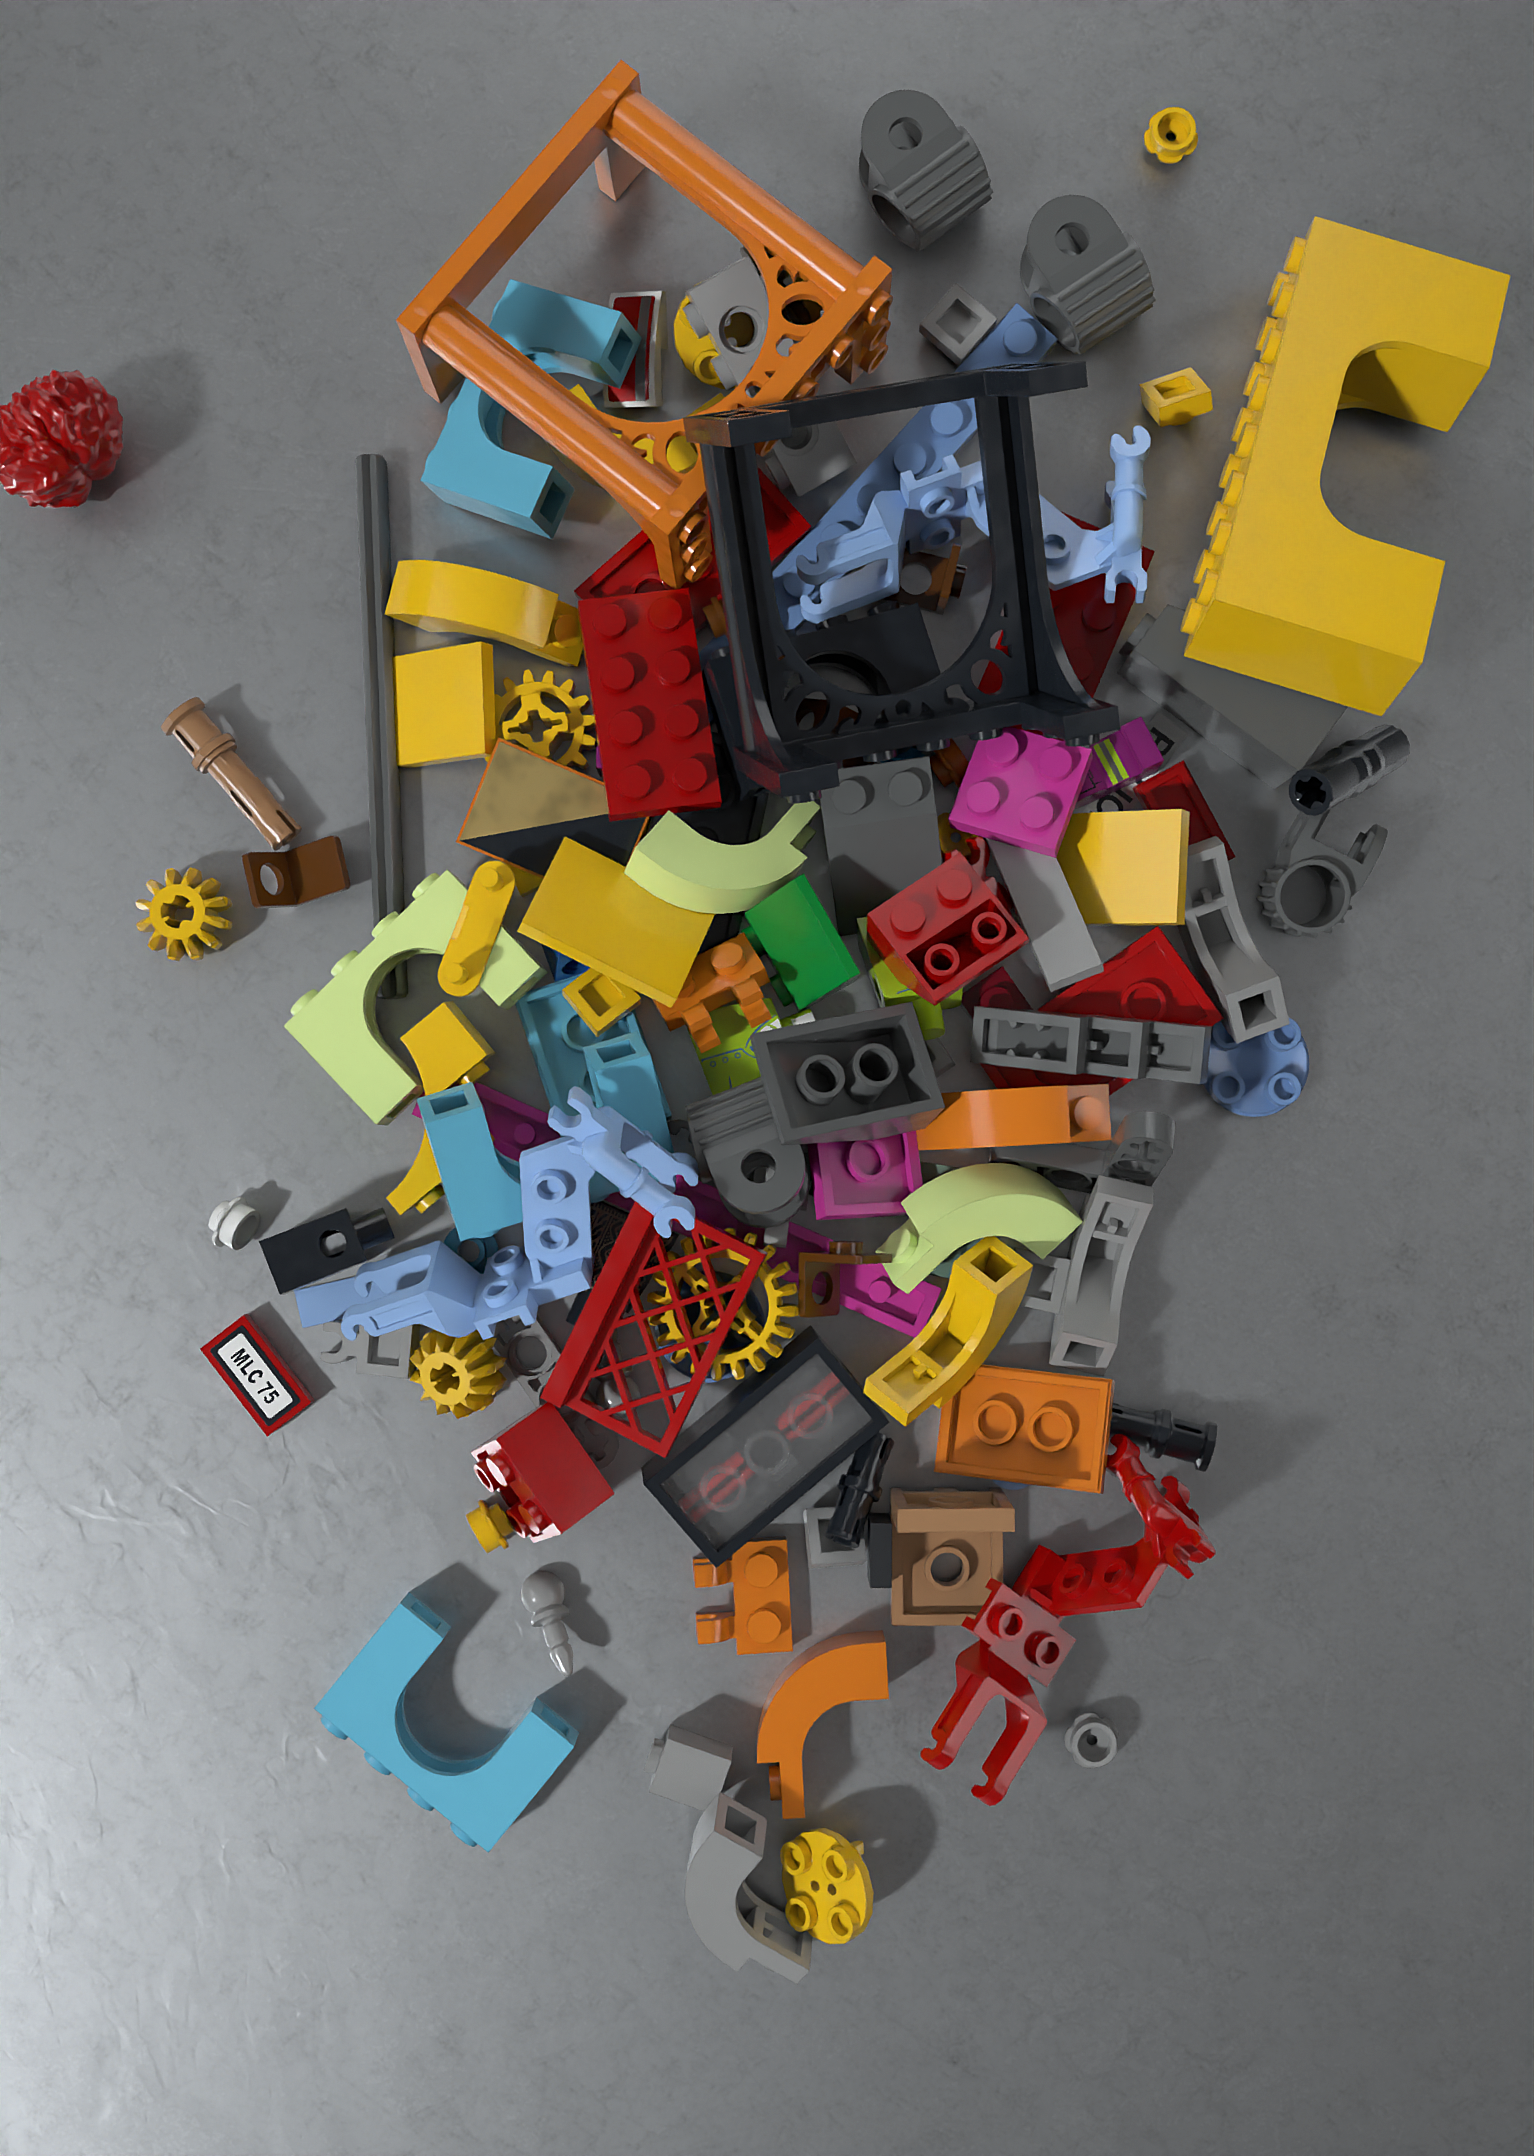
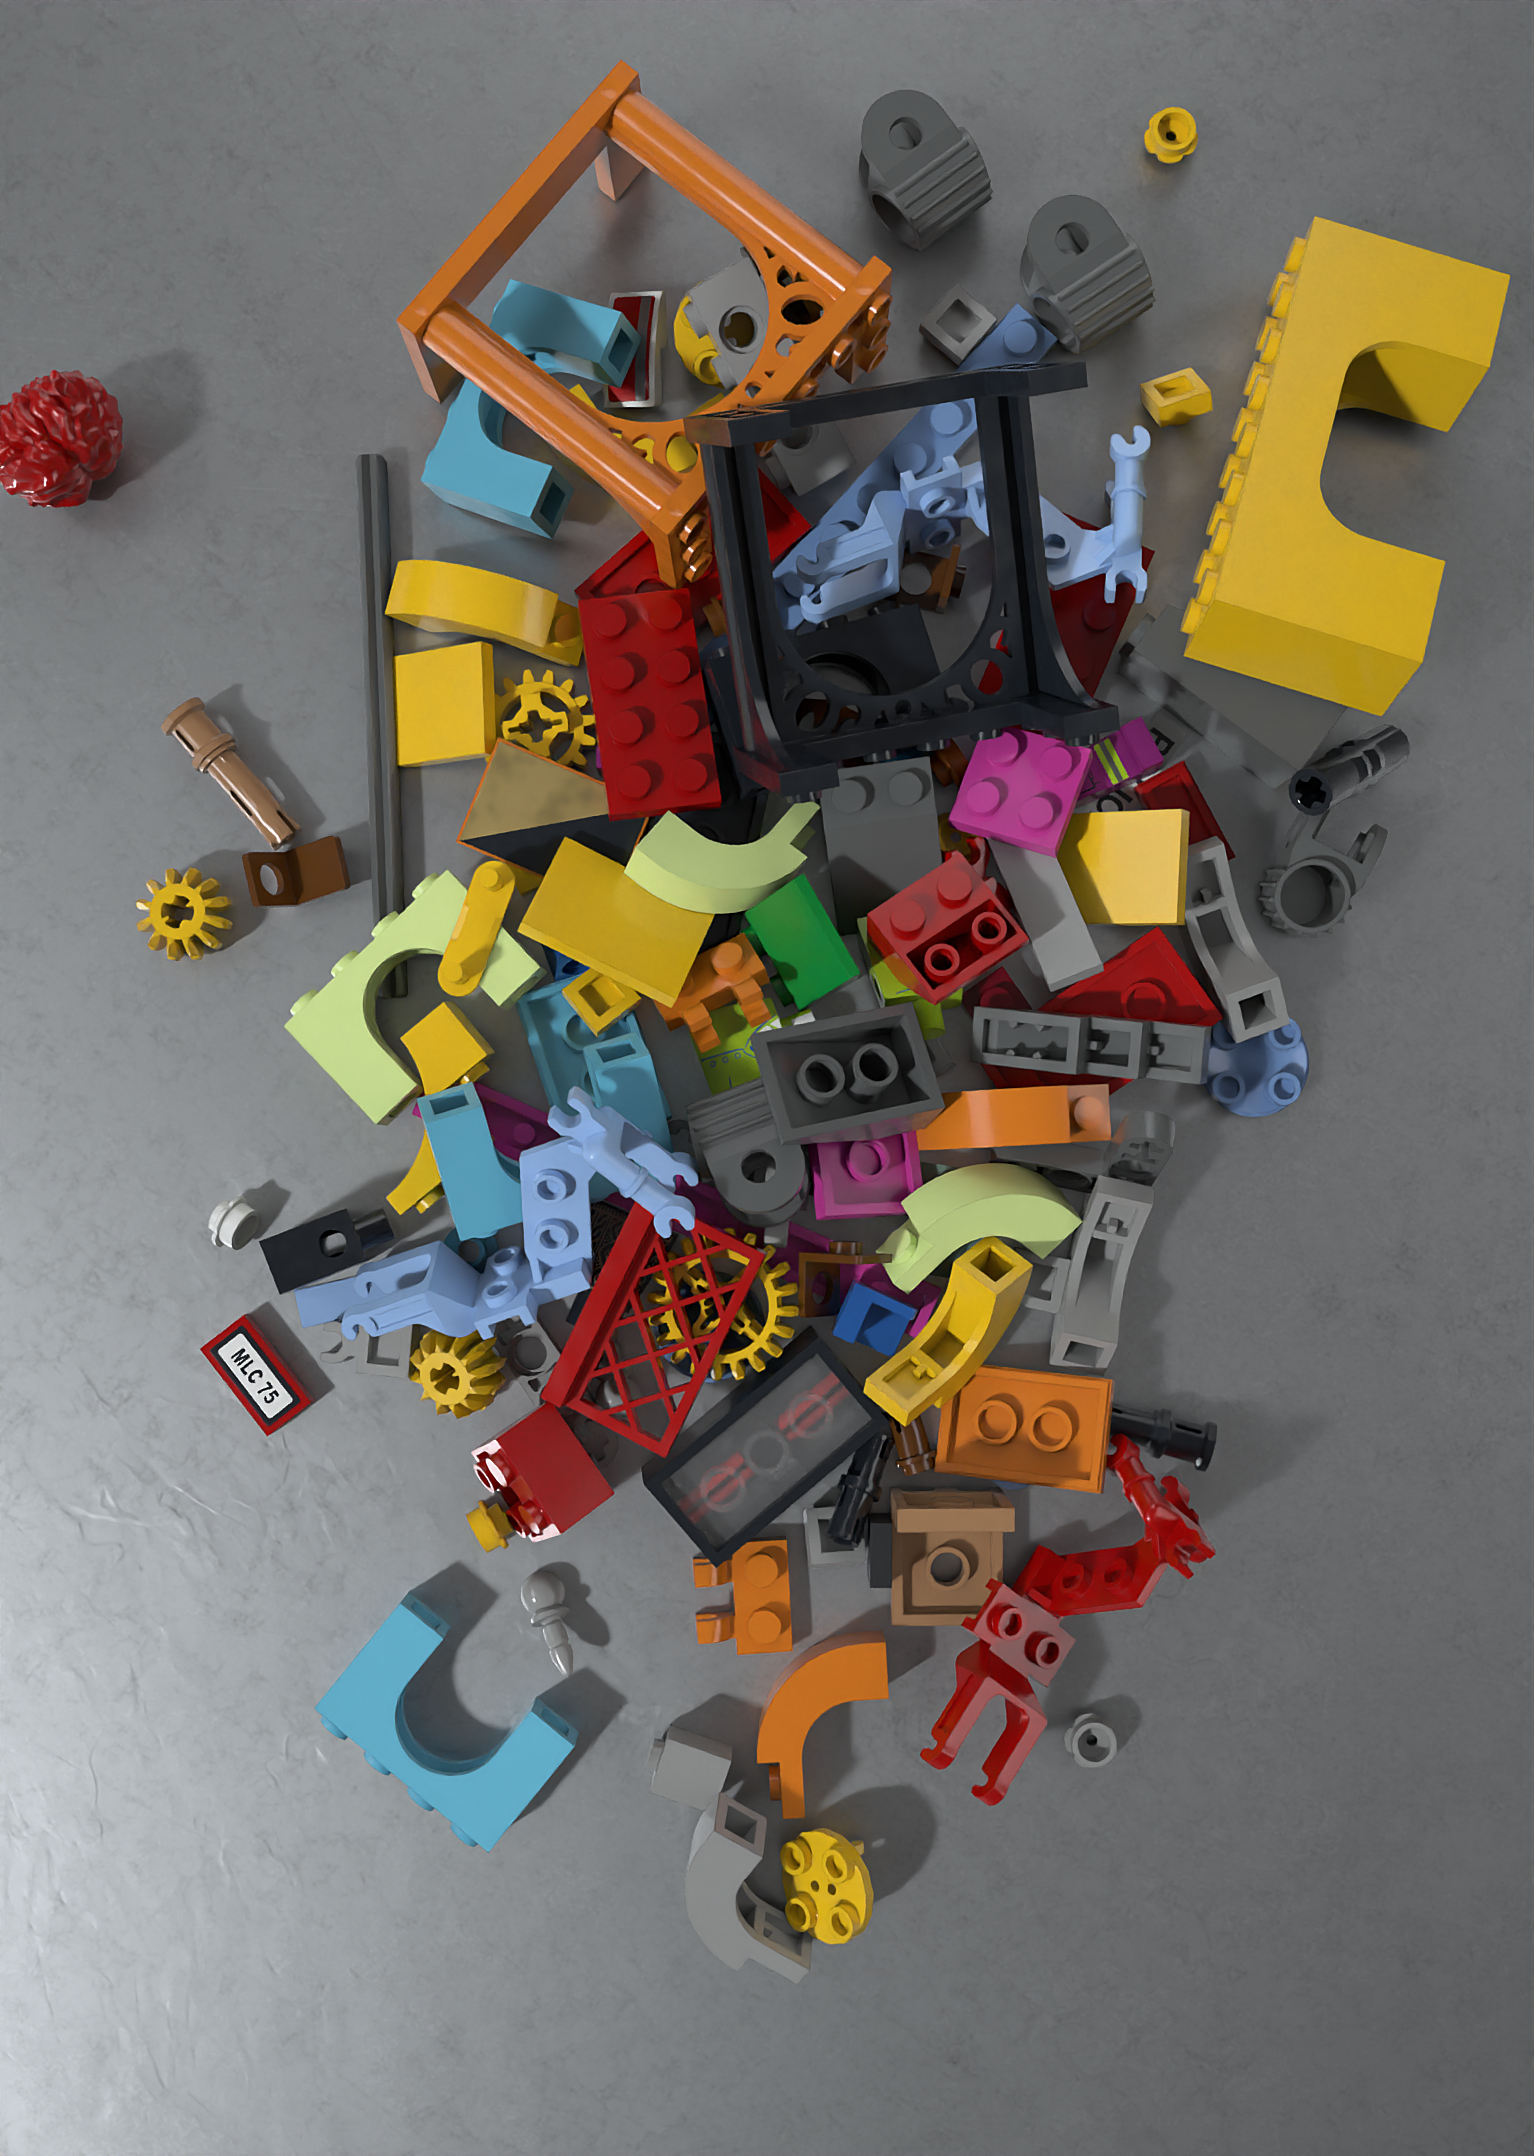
none -> blue panel [831,1278,918,1356]
none -> reddish brown pin [884,1411,937,1476]

